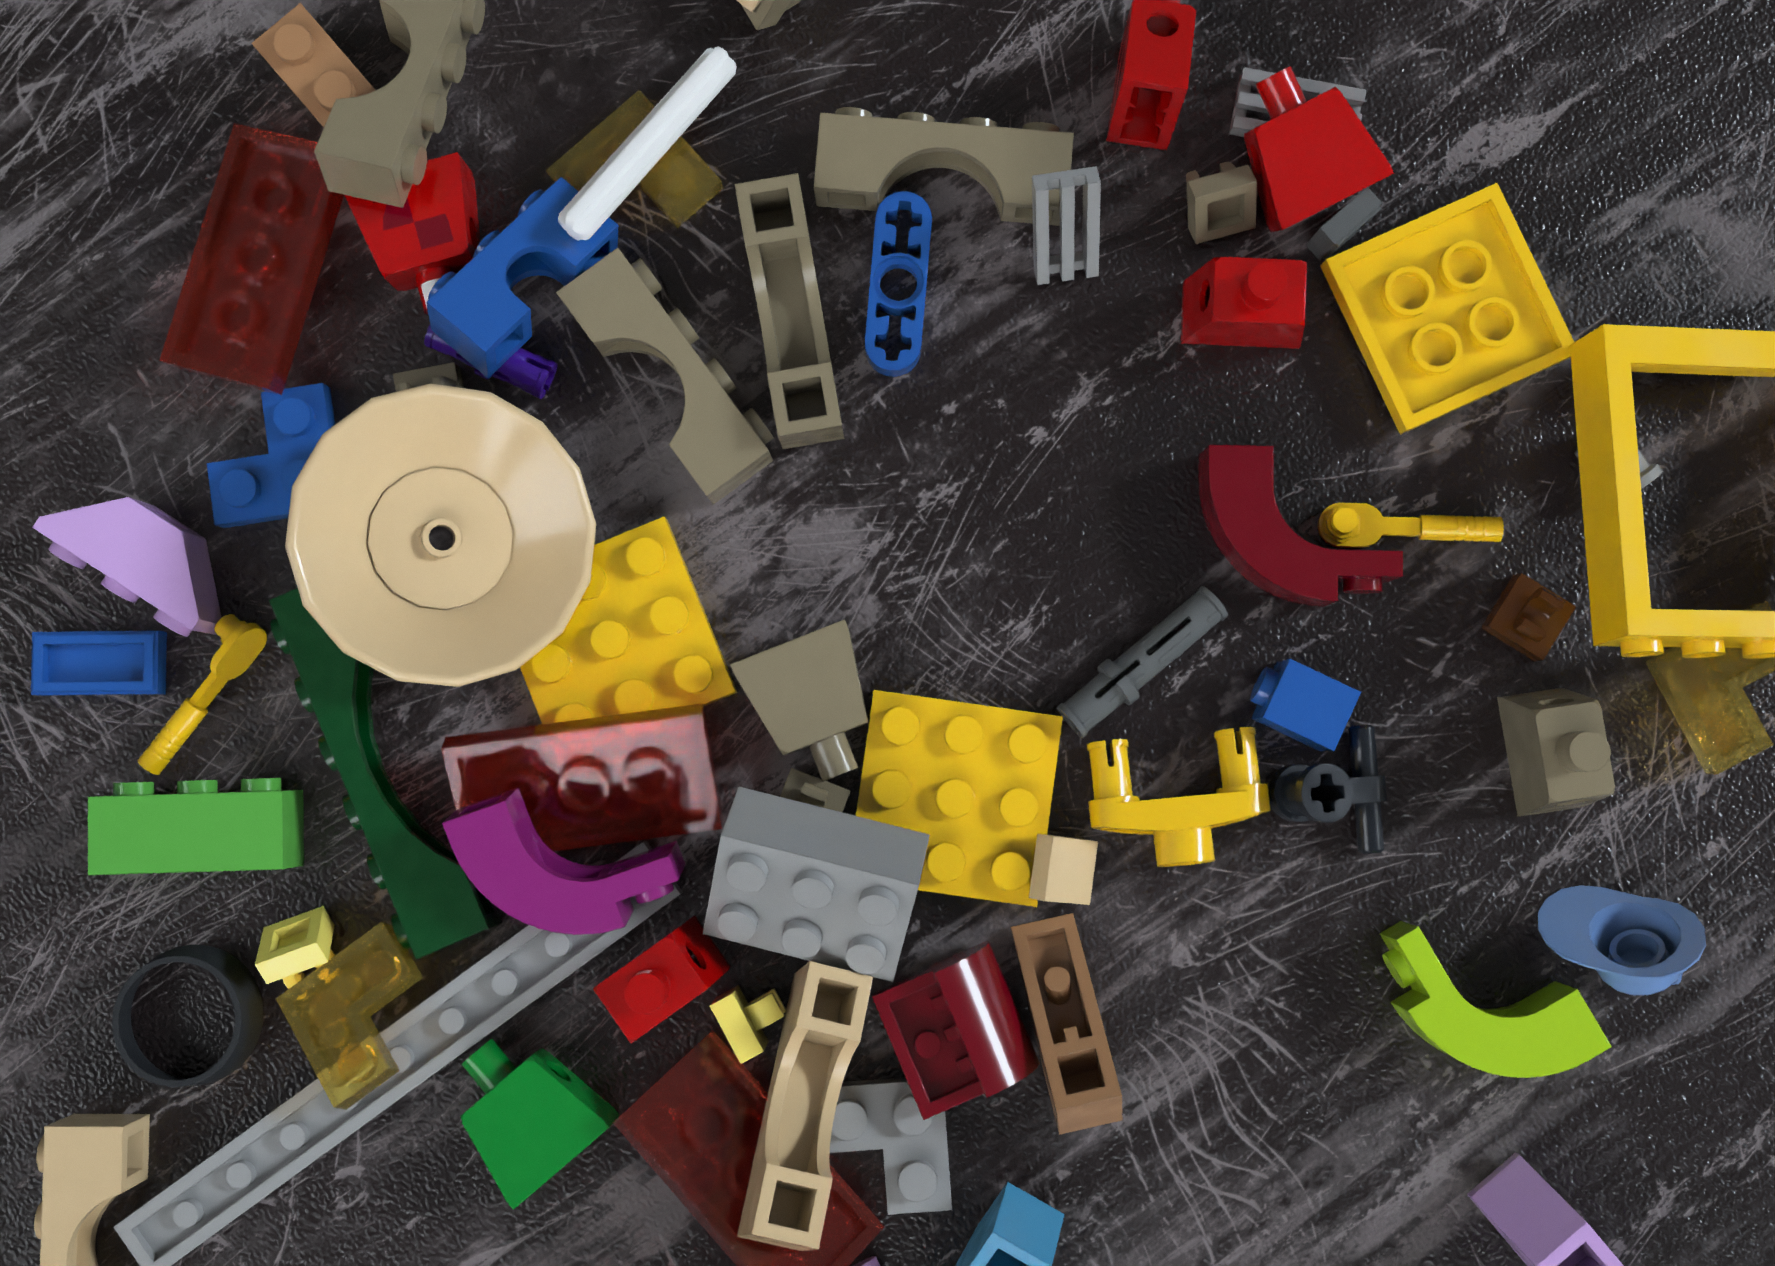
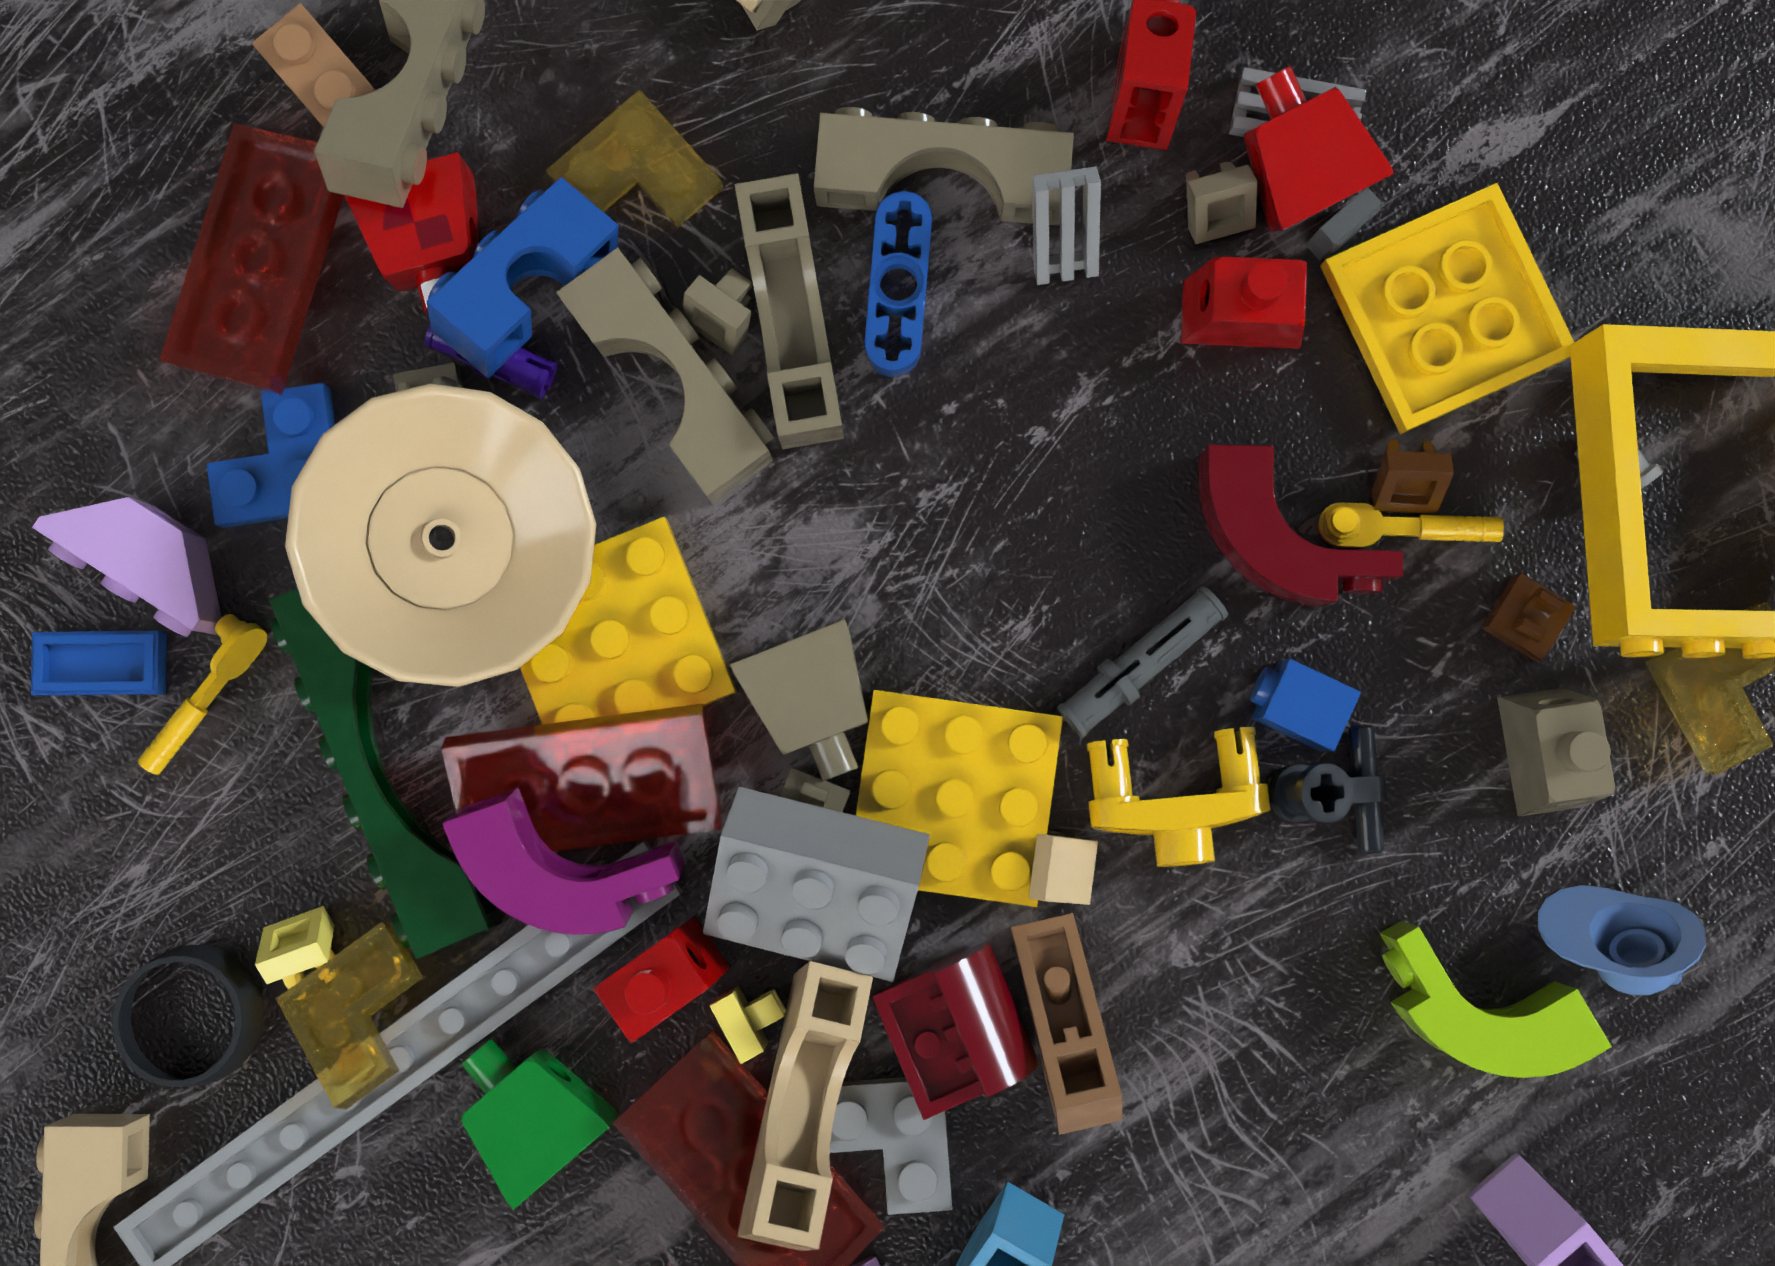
bright green brick [88,778,304,875] -> none
white axle [558,46,737,241] -> none
none -> dark tan tile [683,268,753,356]
none -> reddish brown tile [1371,439,1454,514]

